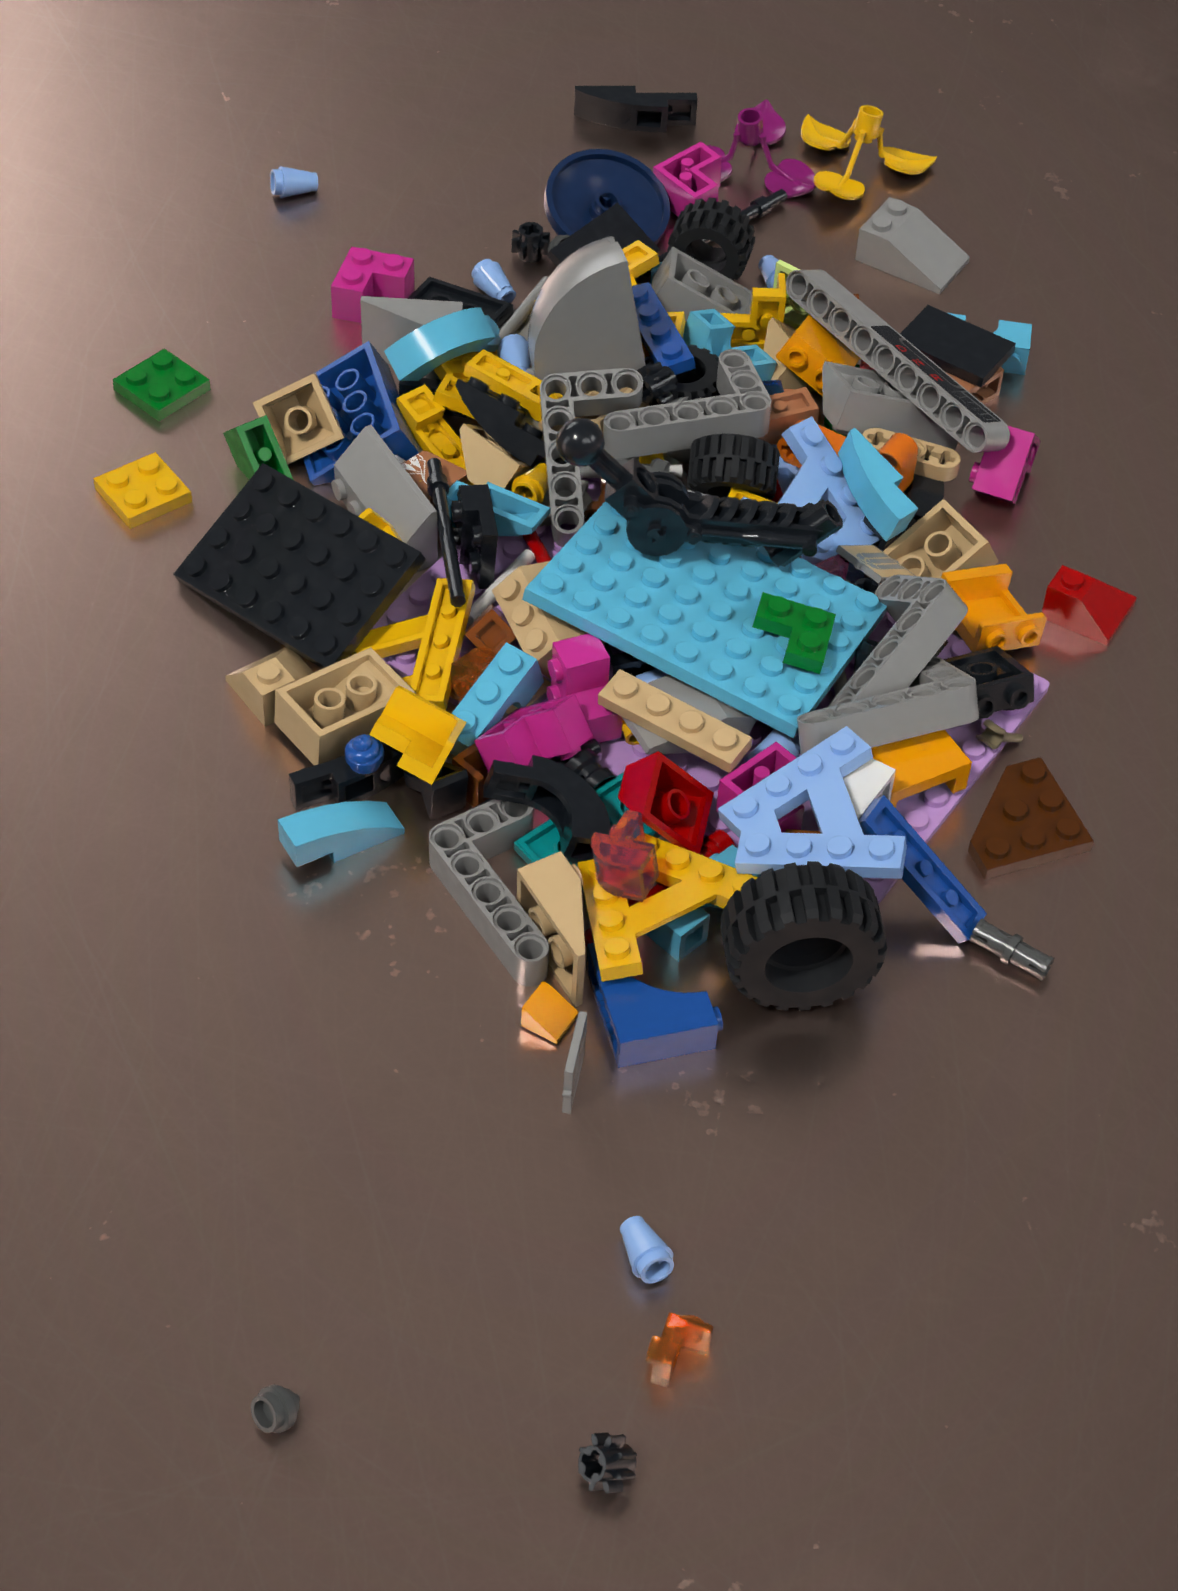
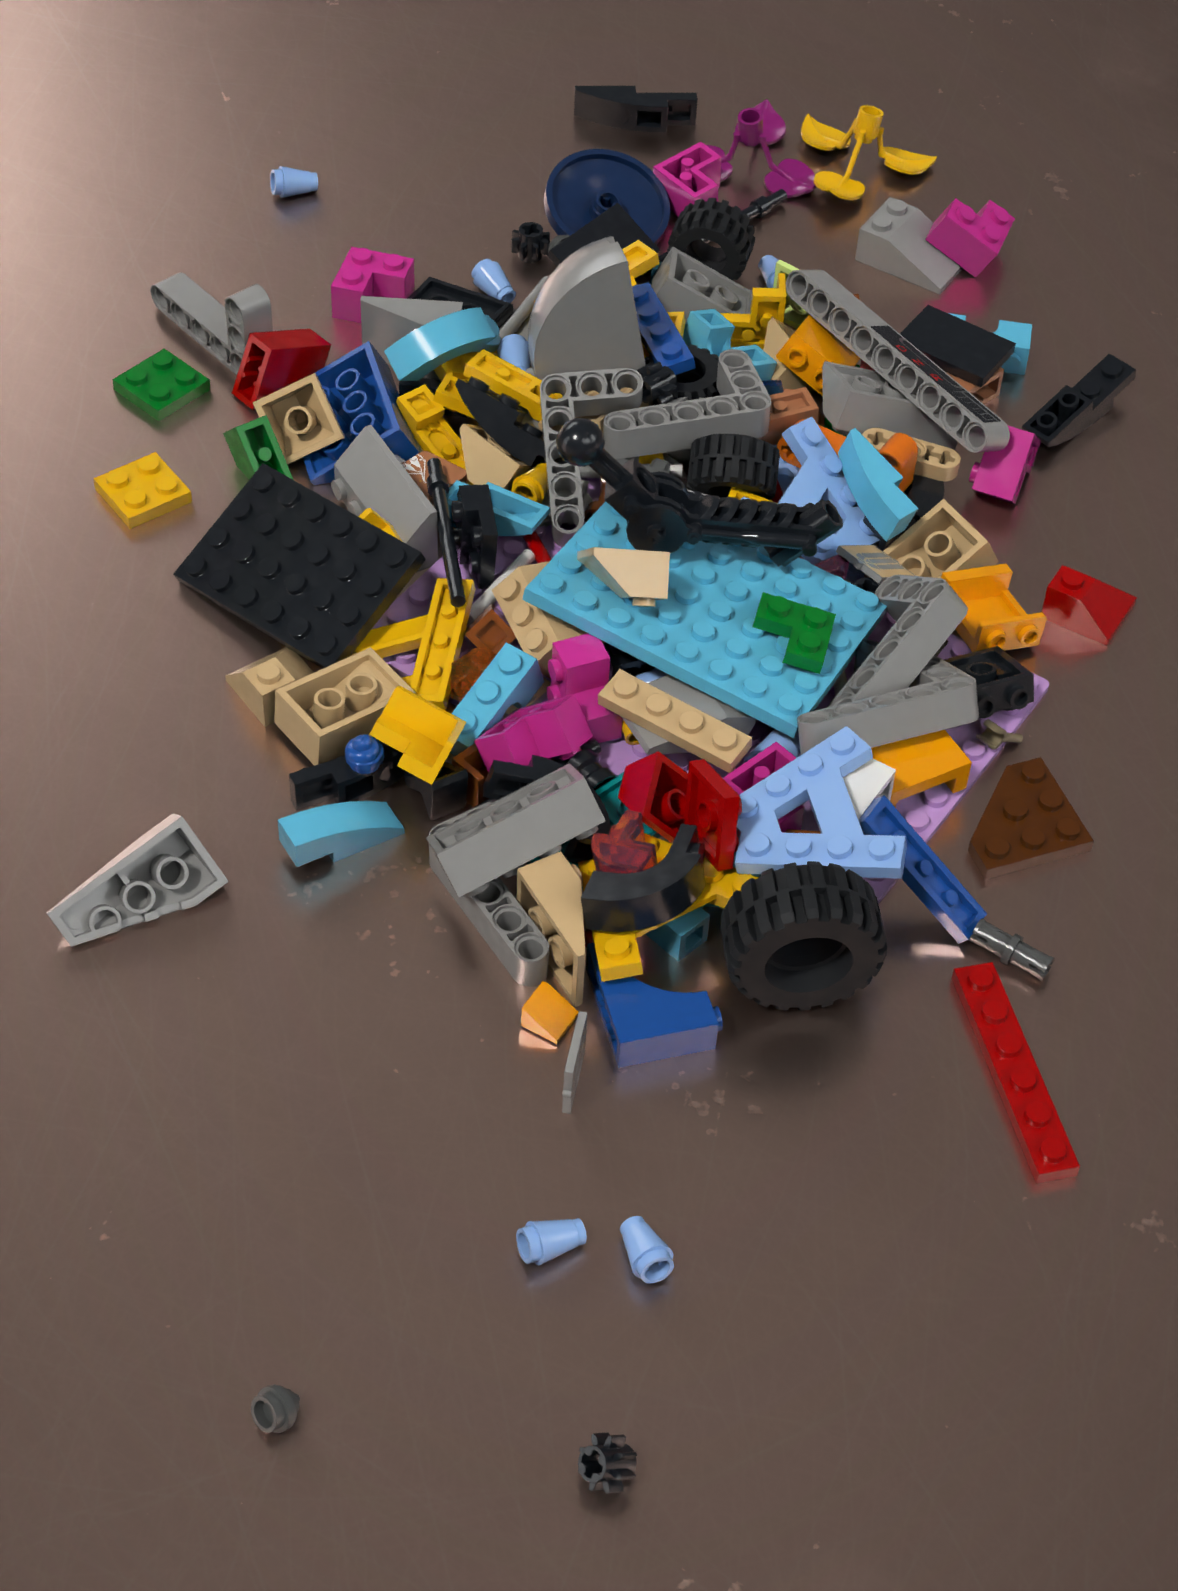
clear orange bracket [646,1312,714,1388] -> none
none -> light grey wedge [47,813,229,947]
none -> light grey beam [150,272,273,375]
none -> red slope [232,328,331,410]
none -> light grey slope [426,763,606,897]
none -> light blue cone [516,1218,587,1266]
none -> tan slope [577,547,670,607]
none -> black arch [581,824,706,932]
none -> red plate [684,759,742,871]
none -> dark pink brick [925,198,1015,278]
none -> red plate [951,962,1080,1184]
none -> black slope [1022,353,1136,447]

